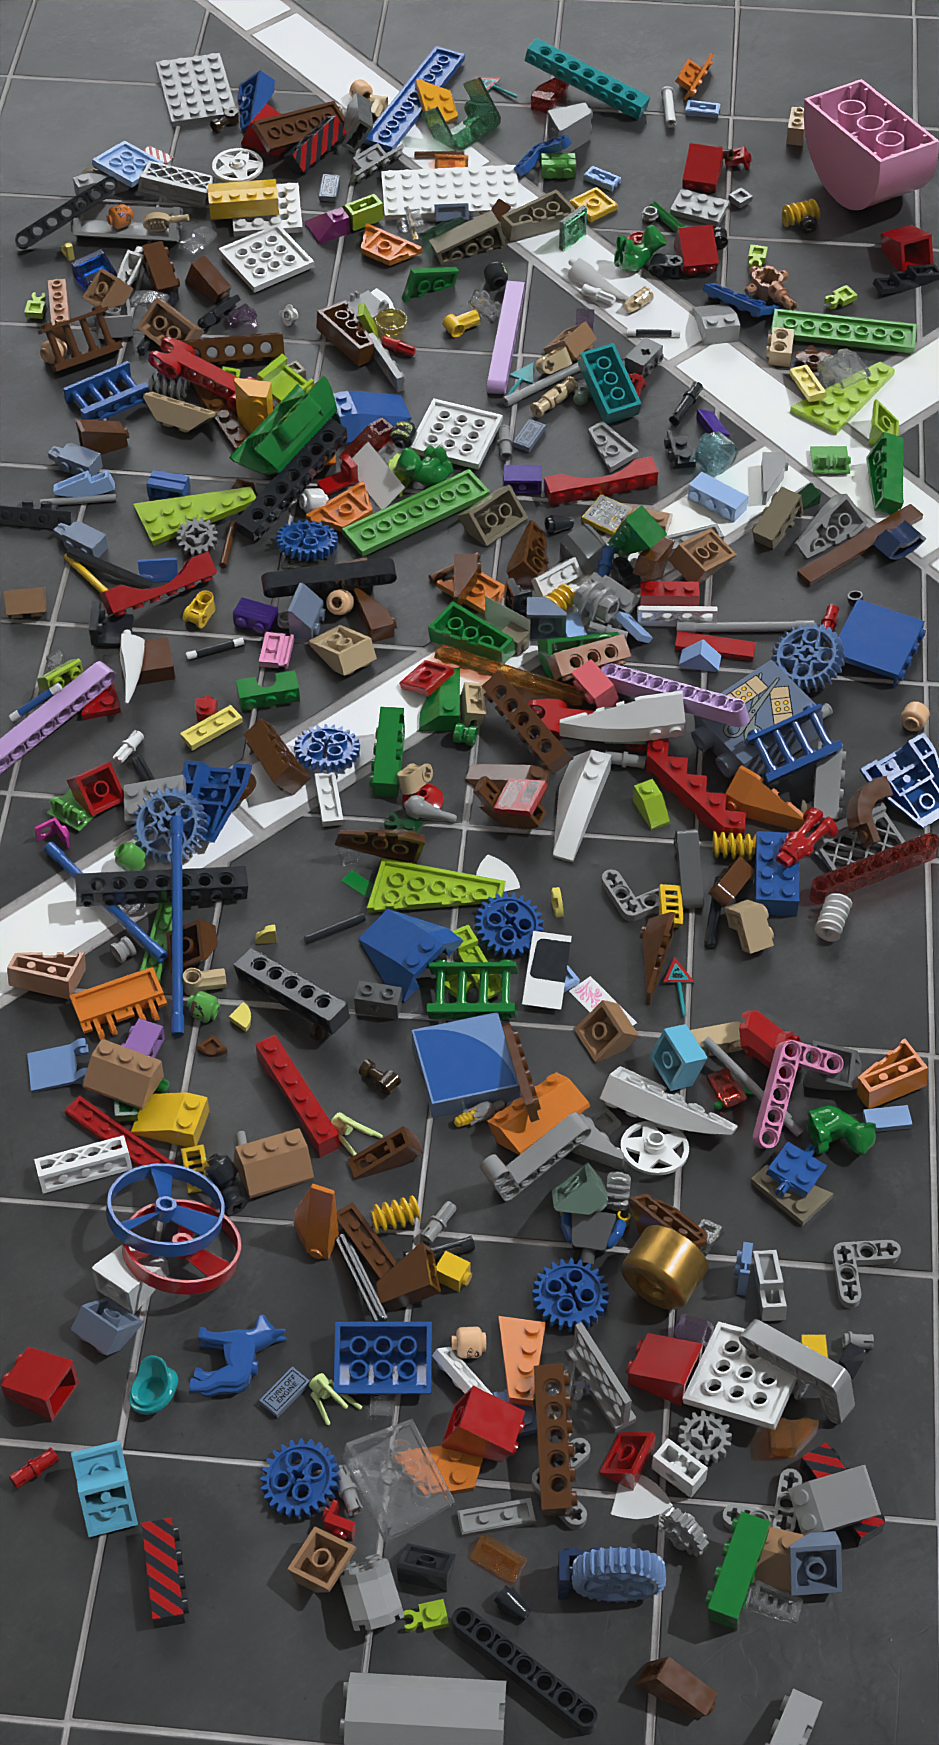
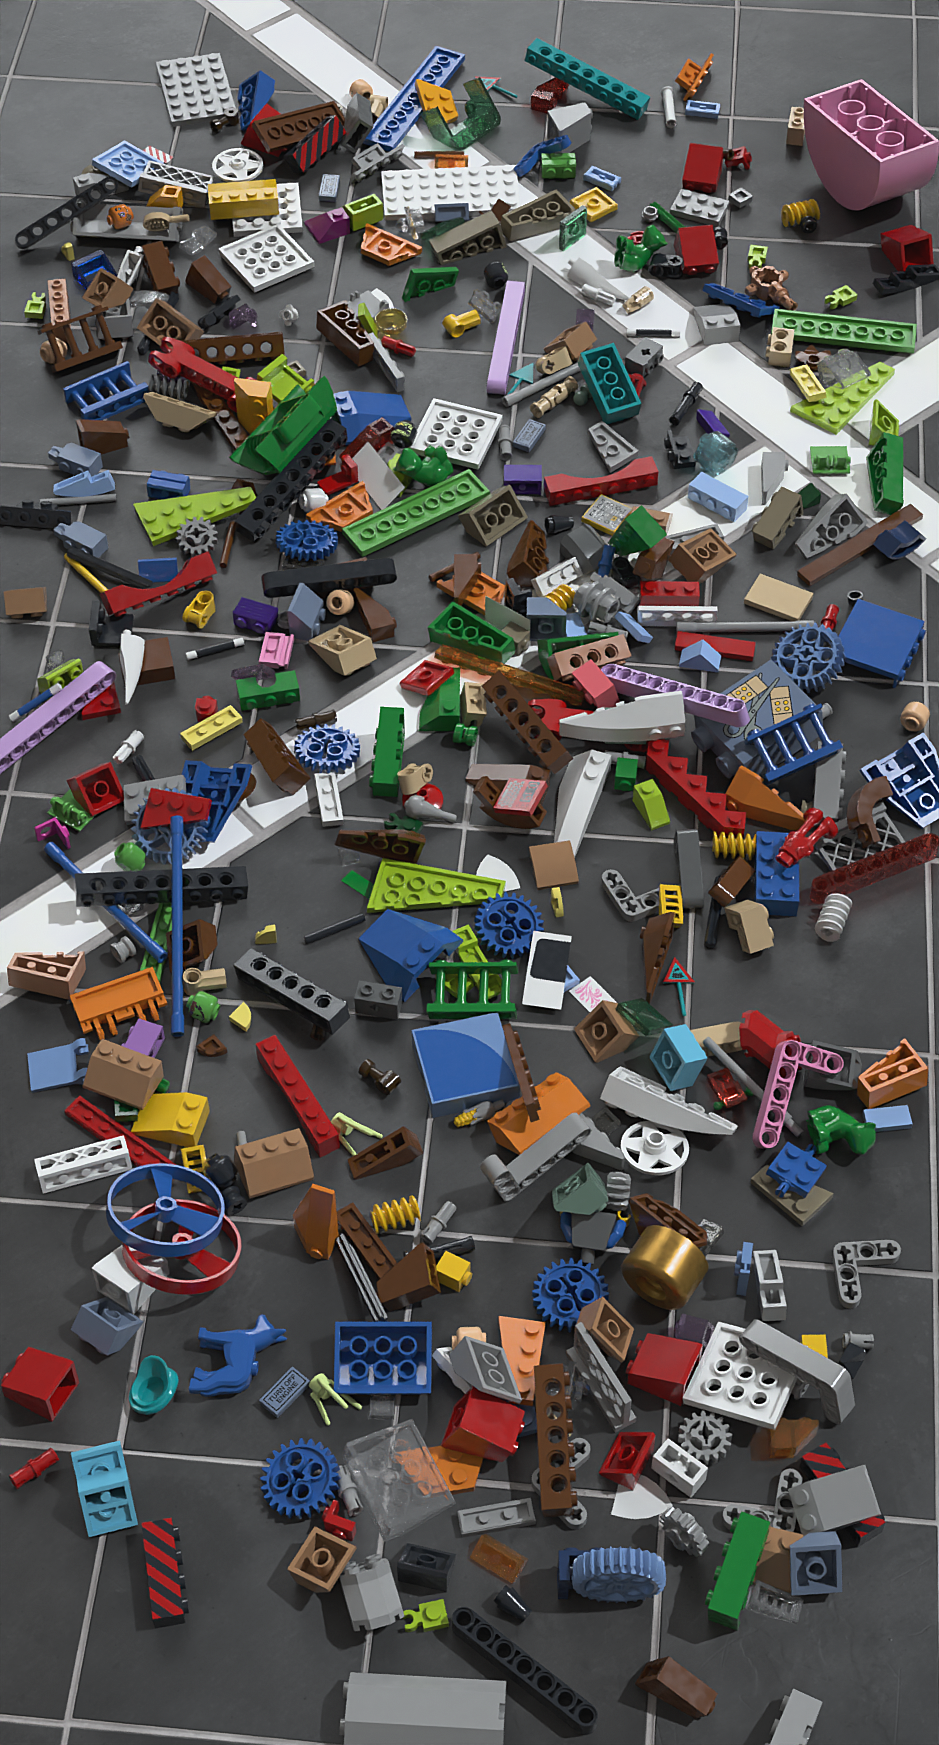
none -> red wing [141,788,212,830]
none -> light orange slope [146,185,183,208]
none -> clear purple tile [231,664,275,681]
none -> dark brown pin [295,709,337,732]
none -> light grey slope [449,1336,522,1403]
none -> medium nougat slope [529,840,579,890]
none -> medium nougat slope [577,1297,634,1362]
none -> green brick [614,757,638,791]
none -> clear green tile [615,998,673,1036]
none -> tan tile [744,574,813,622]

